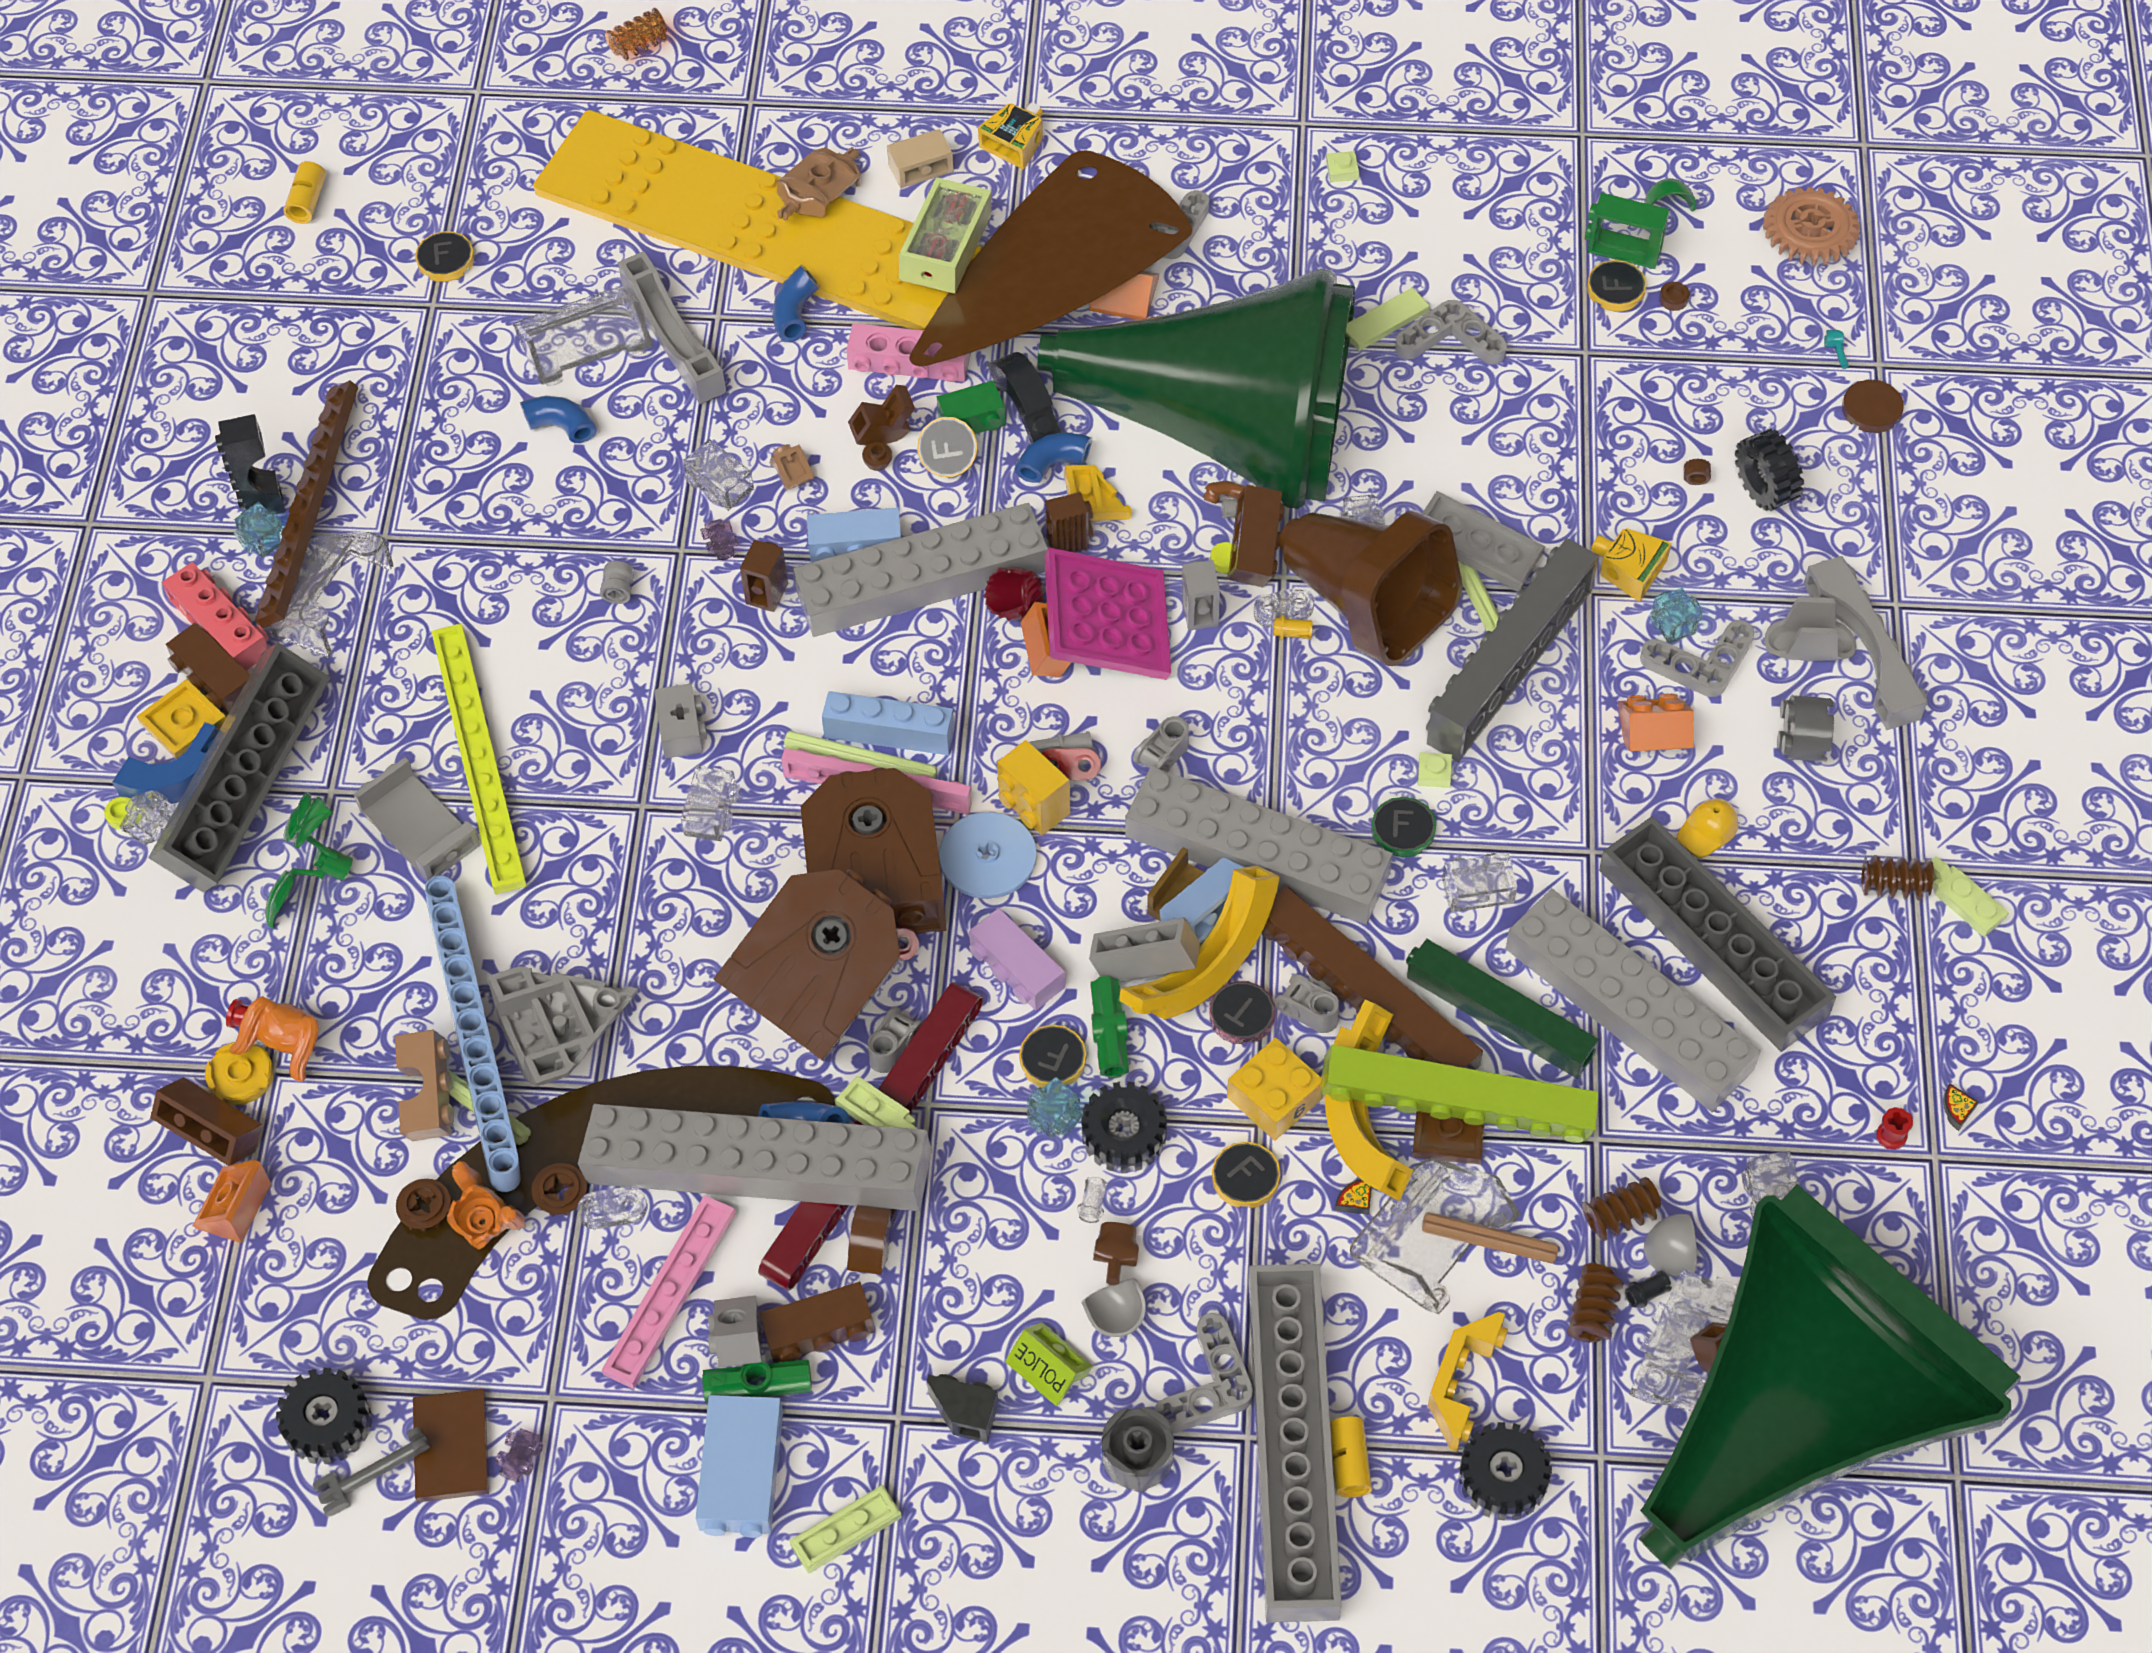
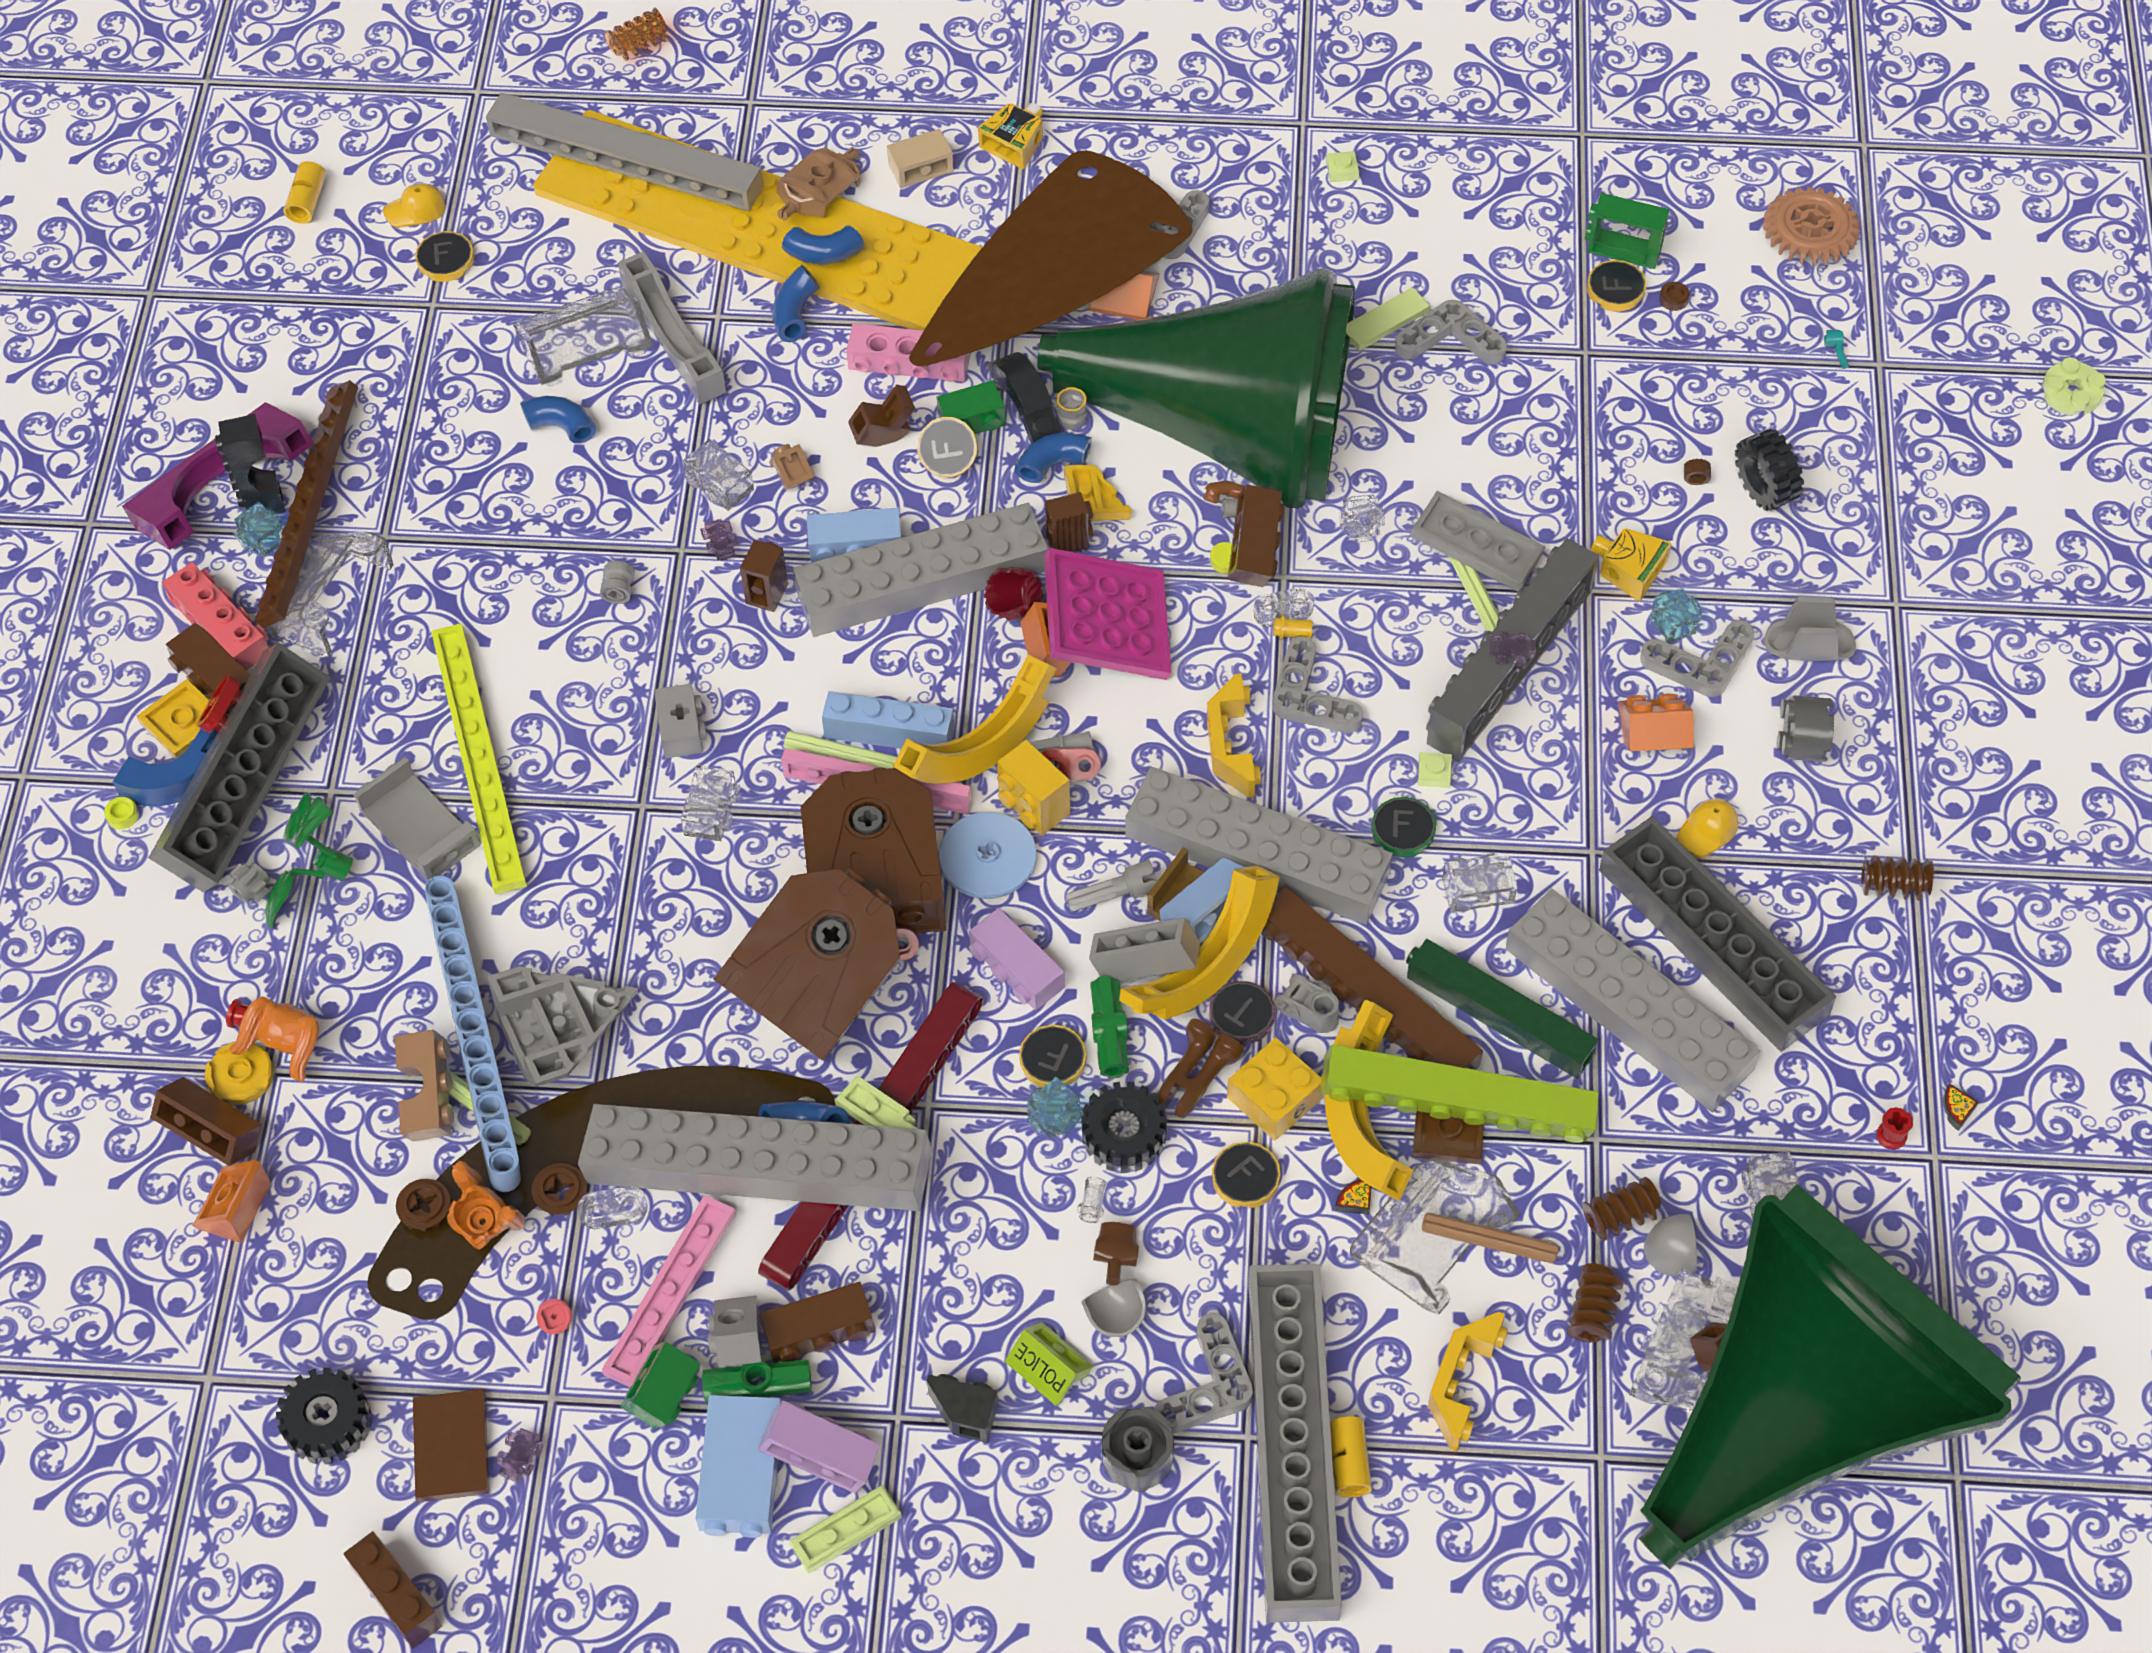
clear brick [119,791,176,845] -> none
dark grey hinge [313,1427,432,1517] -> none
reddish brown brick [847,1205,897,1275] -> none
reddish brown plate [862,442,892,471] -> none
light grey piece [868,1006,923,1073] -> none
brick [899,177,991,294] -> none
light grey piece [1133,716,1189,772] -> none
light grey brick [1182,560,1220,631] -> none
reddish brown cone [1279,510,1462,666] -> none
black bush [1458,1422,1552,1521] -> none
black pin [1625,1270,1672,1308] -> none
green helmet [1644,178,1696,212] -> none
light grey arch [1803,556,1927,731] -> none
reddish brown tile [1842,379,1904,433] -> none
yellowish green hinge [1931,856,2009,937] -> none
none -> magenta arch [122,402,314,550]
none -> red plate [197,675,242,733]
none -> light grey gear [229,863,270,903]
none -> reddish brown brick [343,1531,443,1649]
none -> yellow cap [383,183,446,228]
none -> light grey brick [486,93,763,211]
none -> coral tile [536,1299,572,1334]
none -> green brick [620,1341,700,1429]
none -> lavender brick [758,1400,880,1493]
none -> blue cylinder [782,225,864,265]
none -> yellow arch [892,654,1057,784]
none -> light grey wheel [1057,388,1087,430]
none -> light grey piece [1066,860,1157,911]
none -> reddish brown piece [1157,1018,1245,1119]
none -> yellow slope [1206,673,1261,798]
none -> light grey beam [1273,637,1363,733]
none -> clear purple piece [1489,632,1536,667]
none -> yellowish green plate [2042,357,2106,415]

